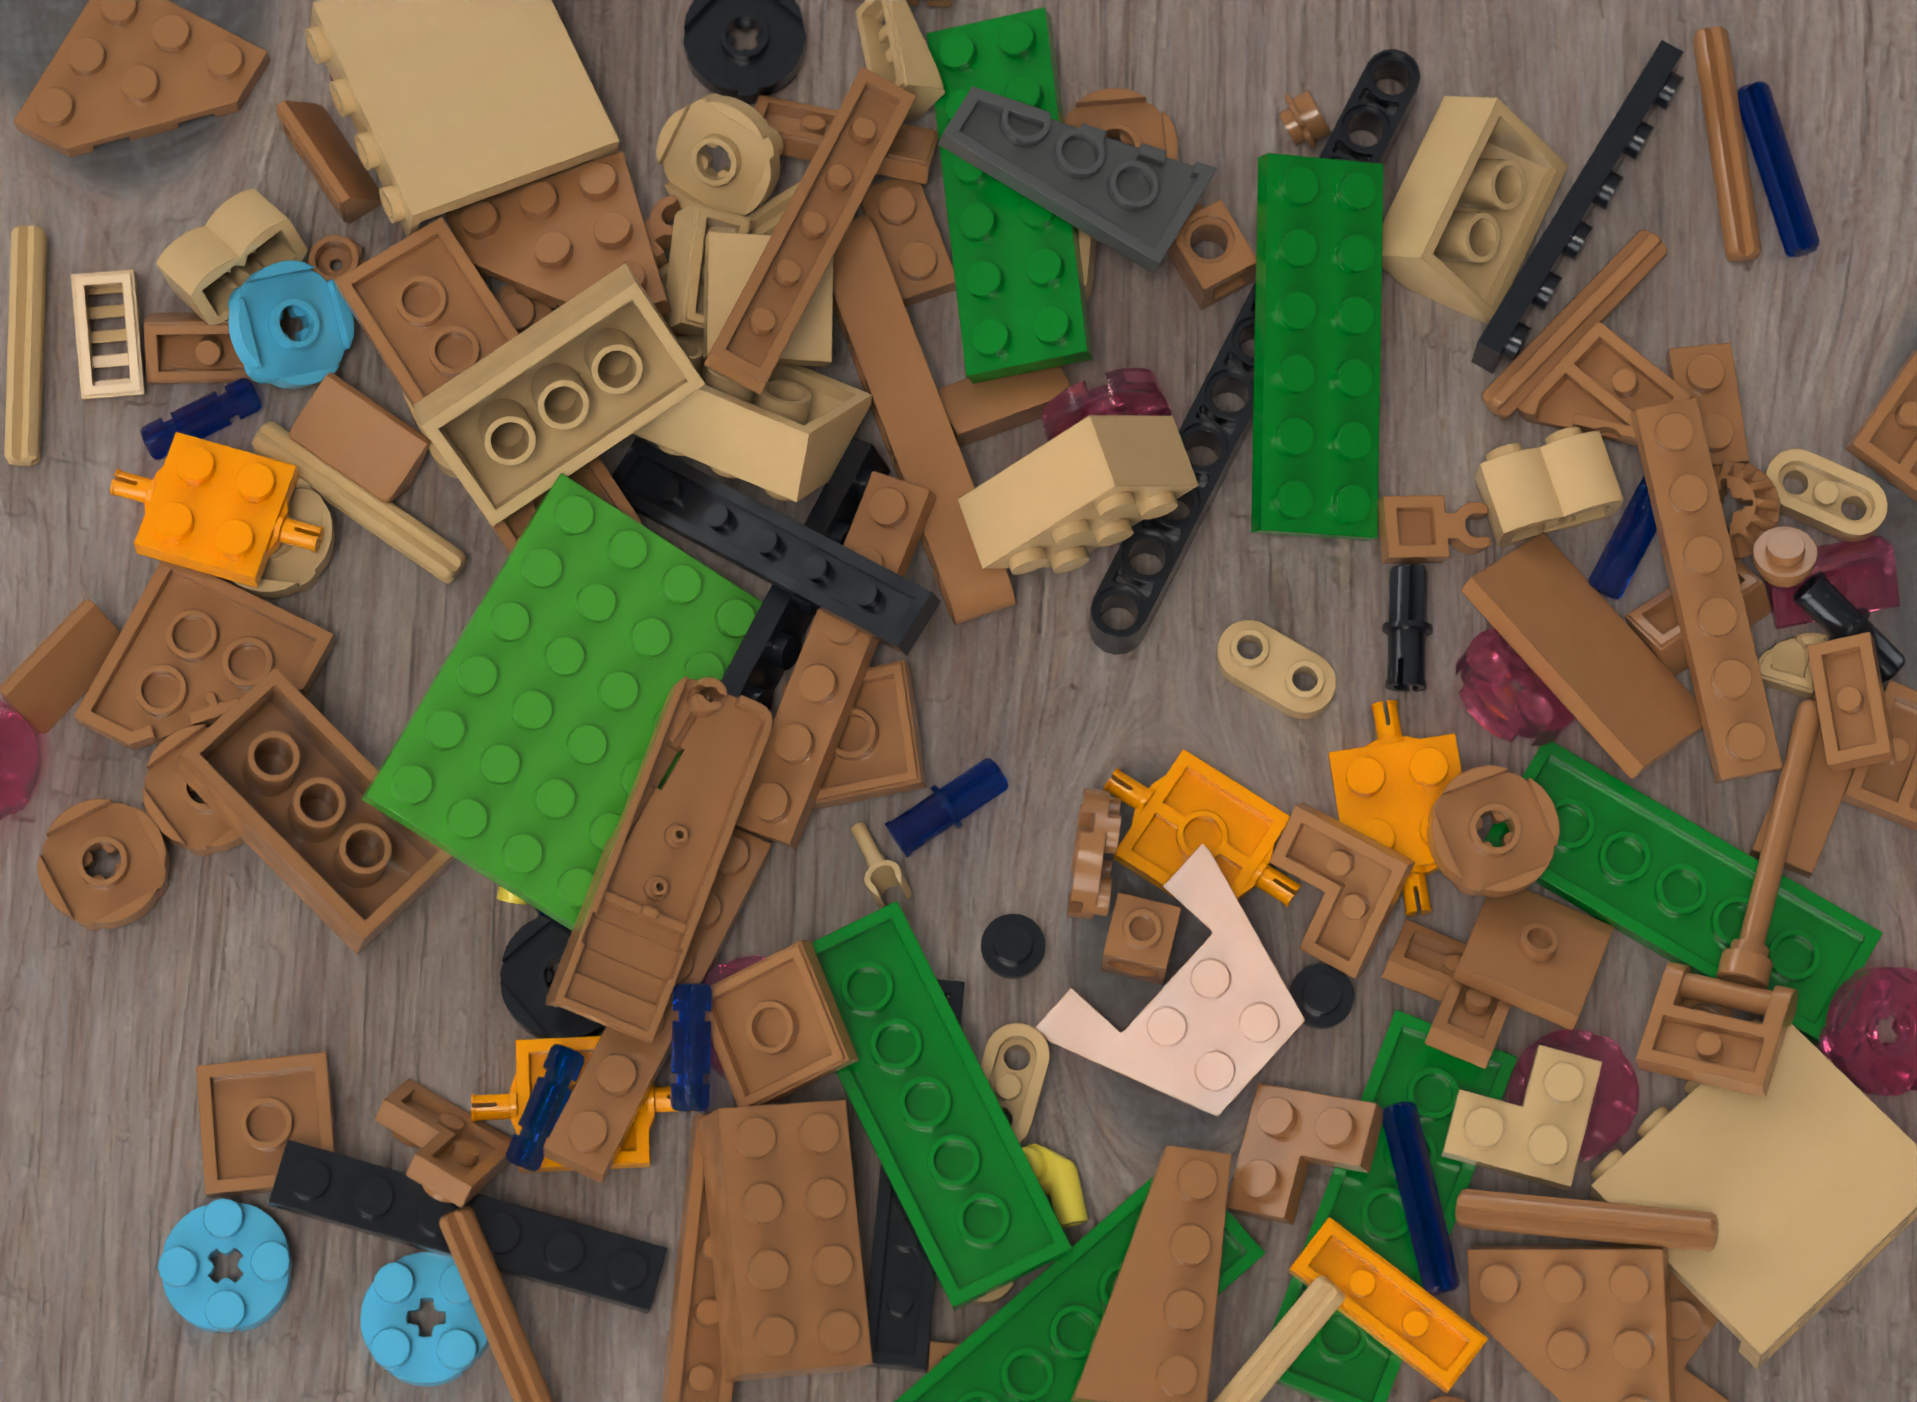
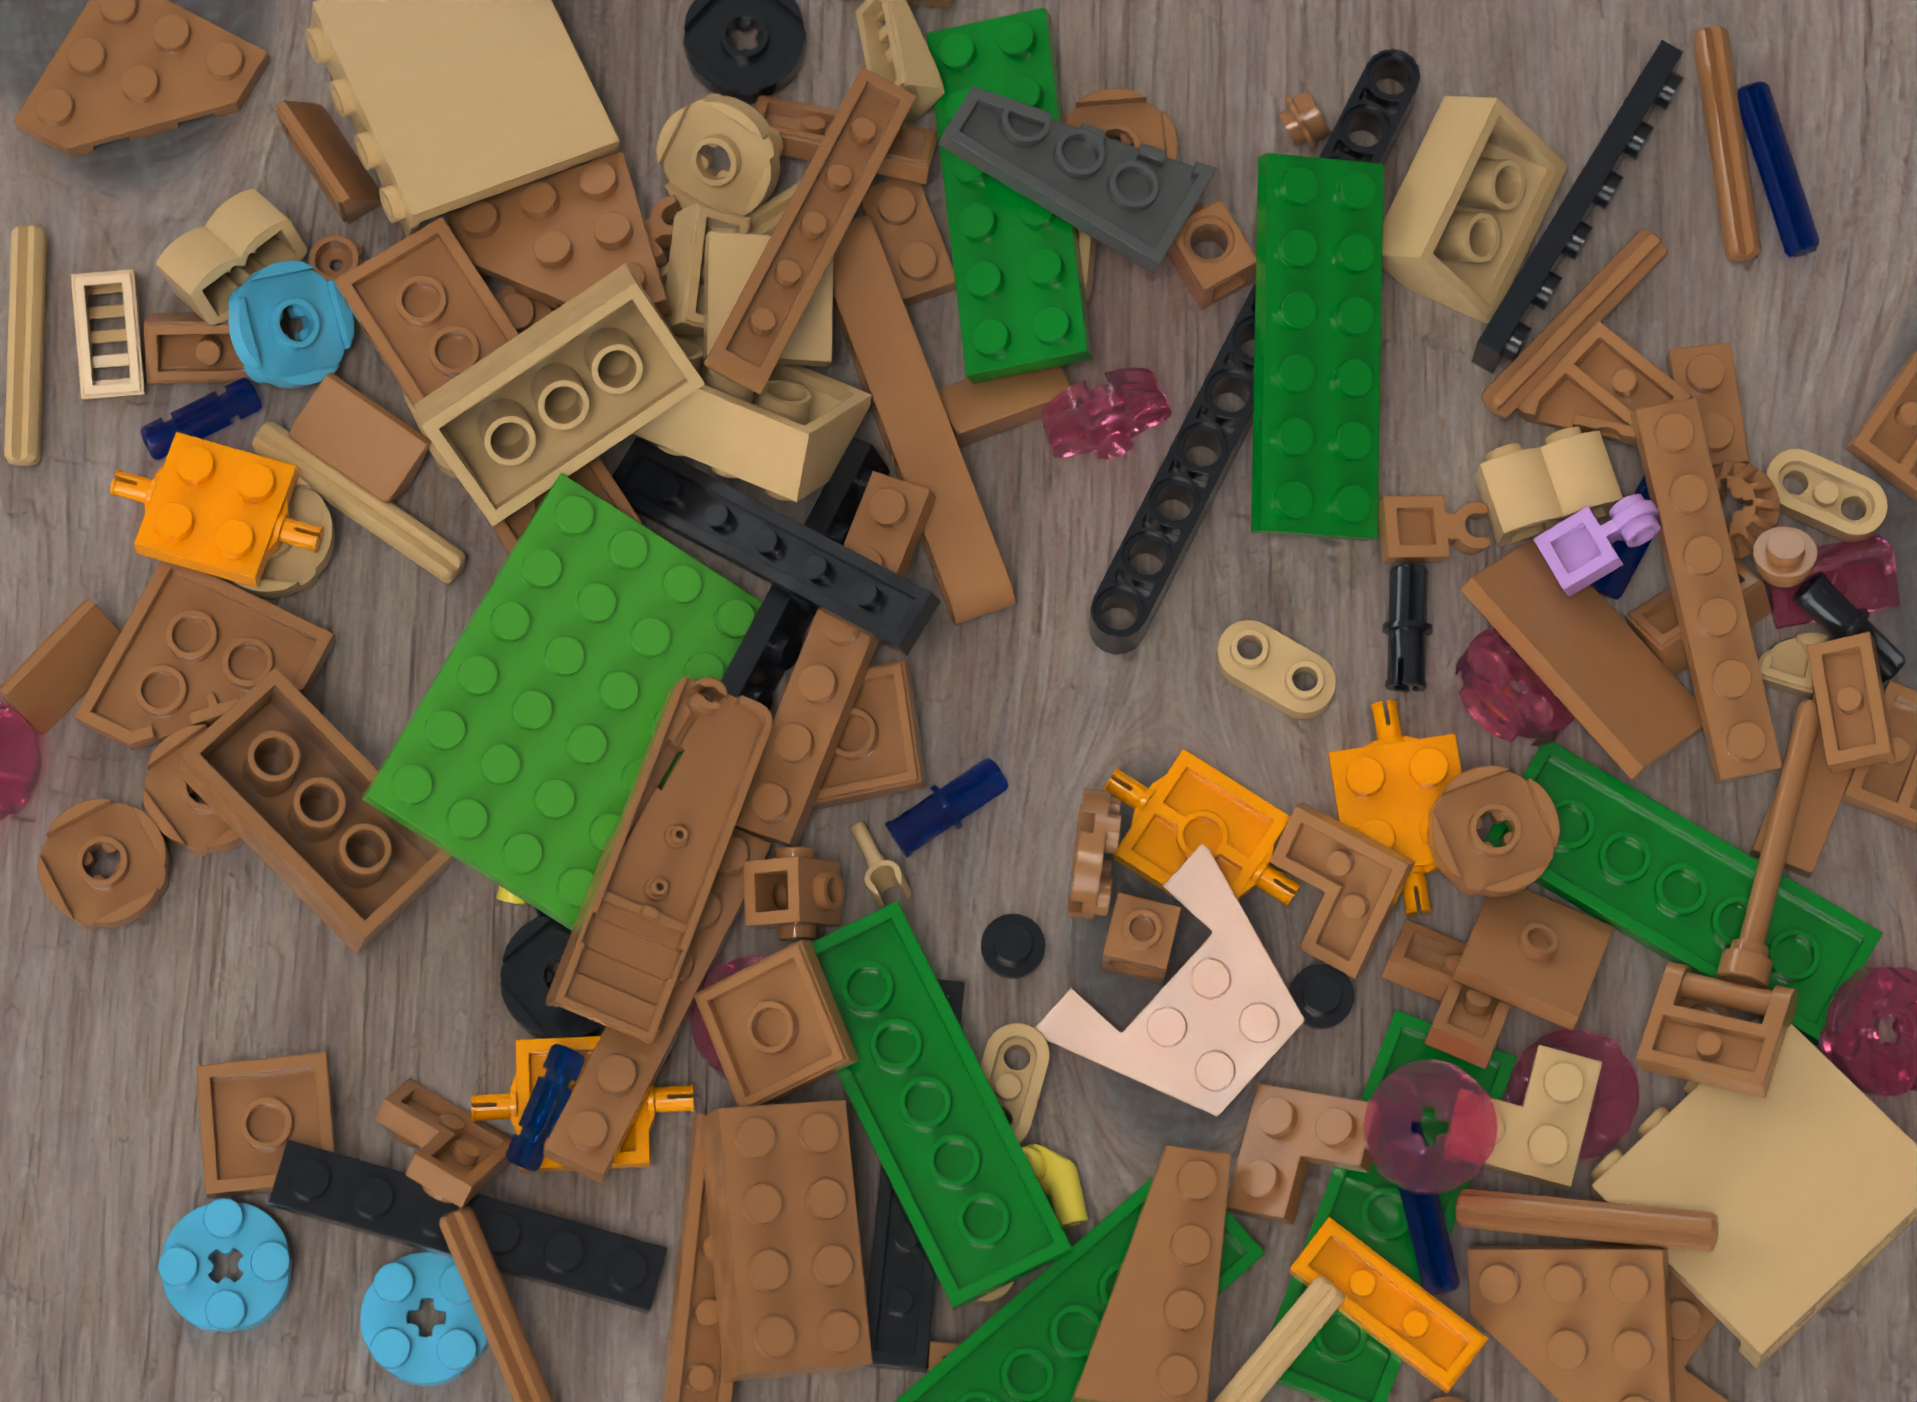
clear blue axle [670,983,712,1112] -> none
tan brick [958,415,1199,575] -> none
none -> medium nougat brick [743,847,845,941]
none -> clear pink plate [1363,1060,1497,1195]
none -> lavender plate [1533,494,1661,597]

